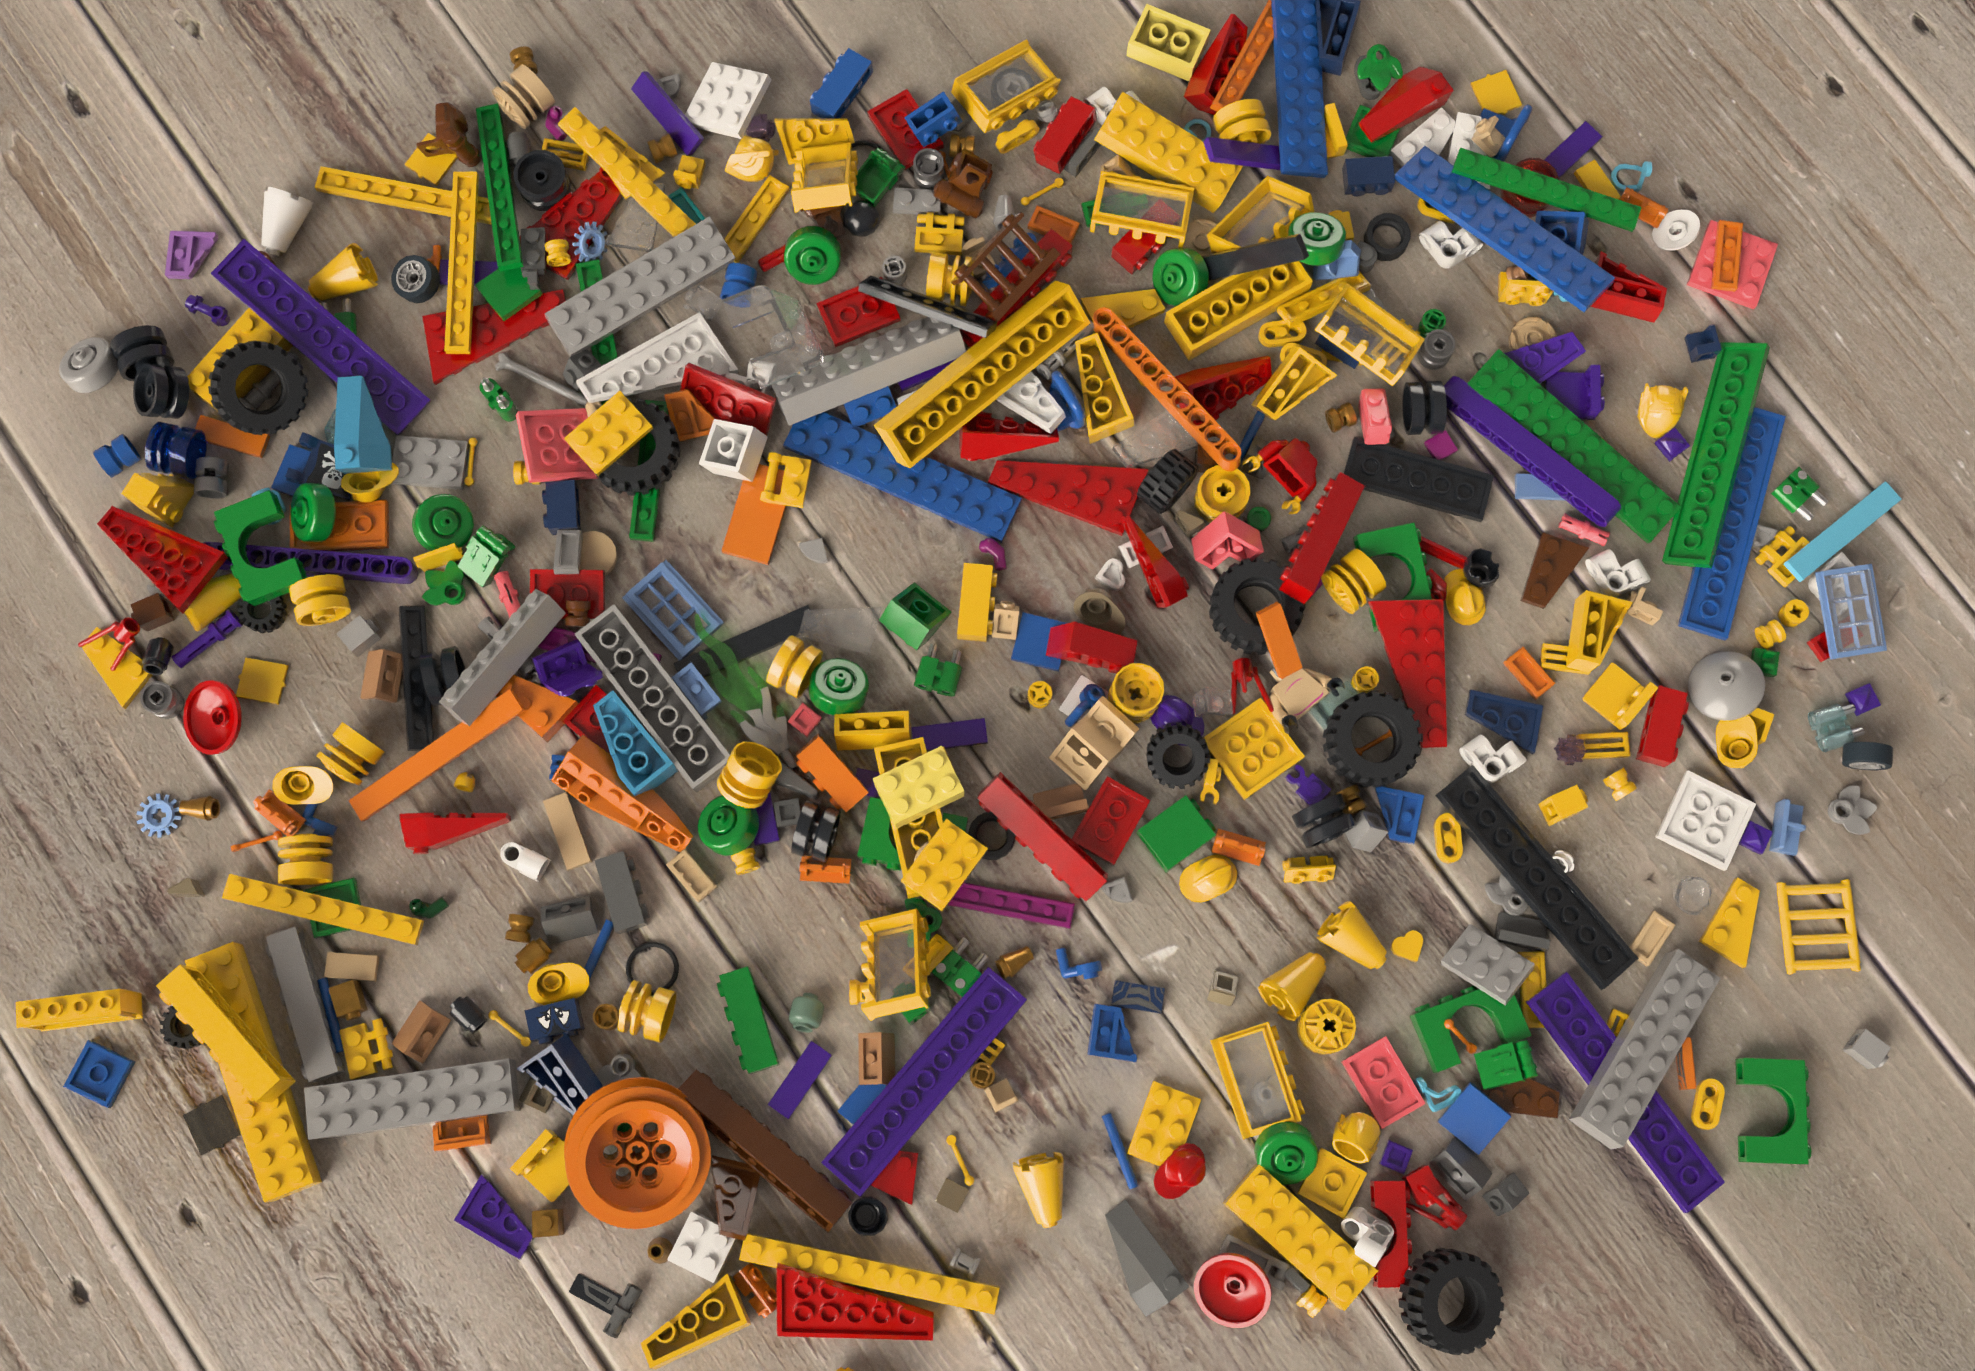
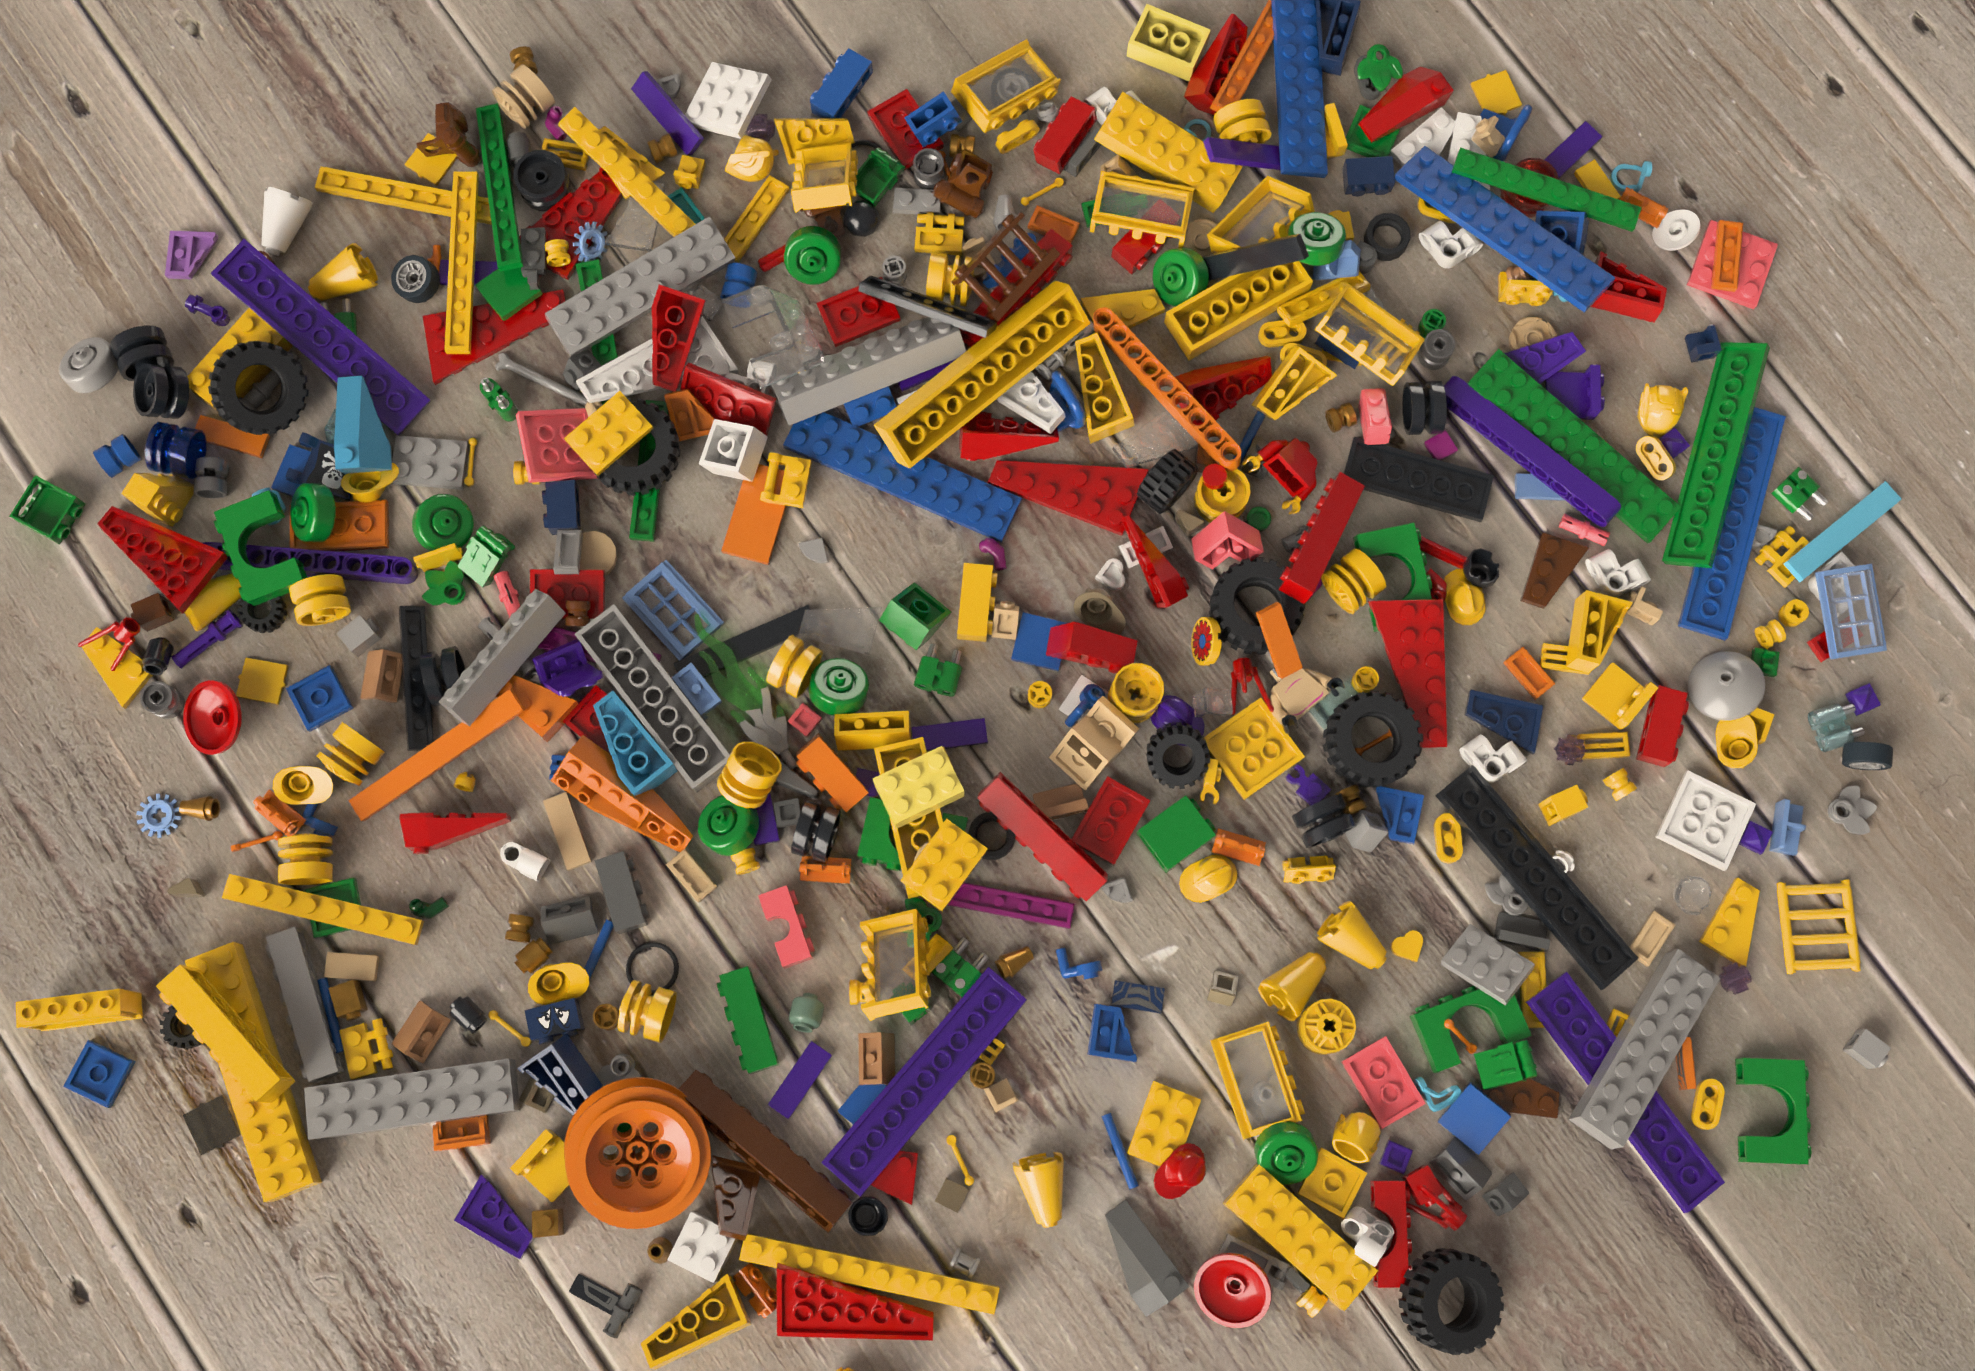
none -> green piece [9,475,86,545]
none -> blue tile [286,665,354,732]
none -> red wedge [652,284,707,392]
none -> coral arch [758,885,815,969]
none -> tile [1191,617,1222,666]
none -> red tile [1202,464,1227,490]
none -> yellow plate [1636,436,1676,480]
none -> gear [1719,962,1752,995]

